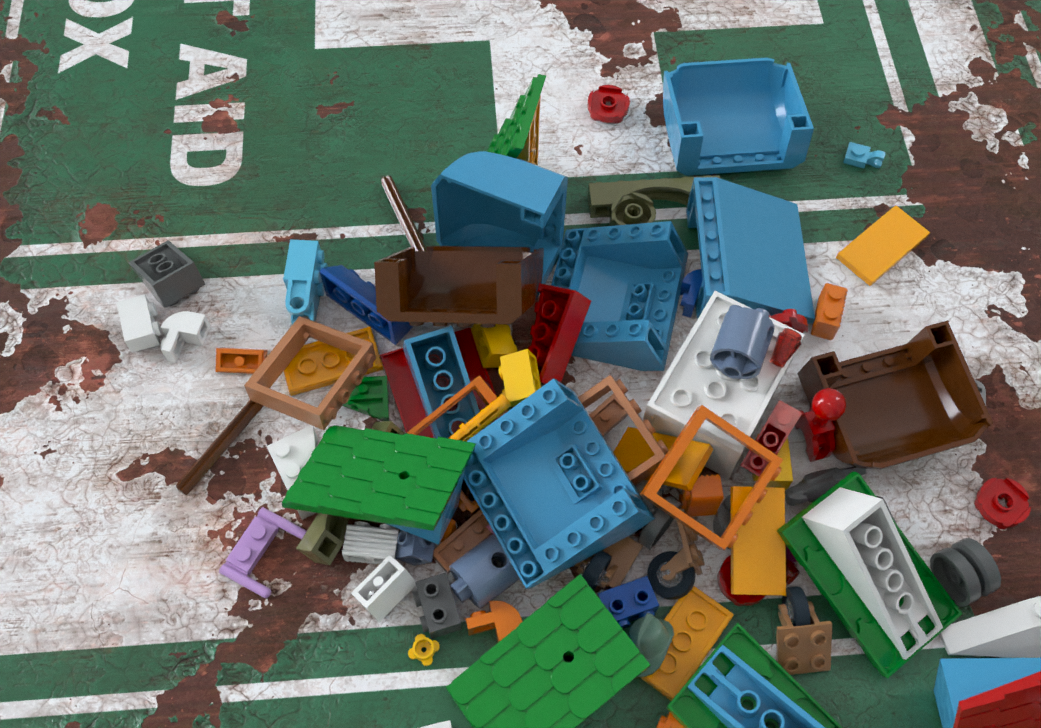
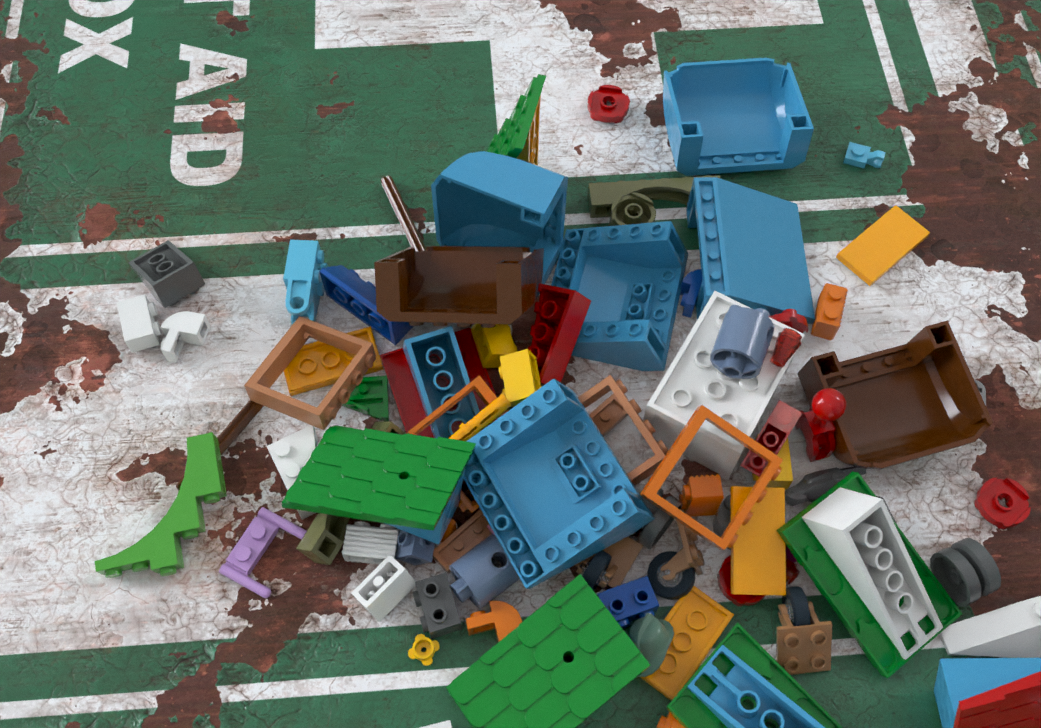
orange slope [216,347,267,374] -> none
light orange tile [613,427,714,491] -> none
none -> bright green arch [95,432,227,578]

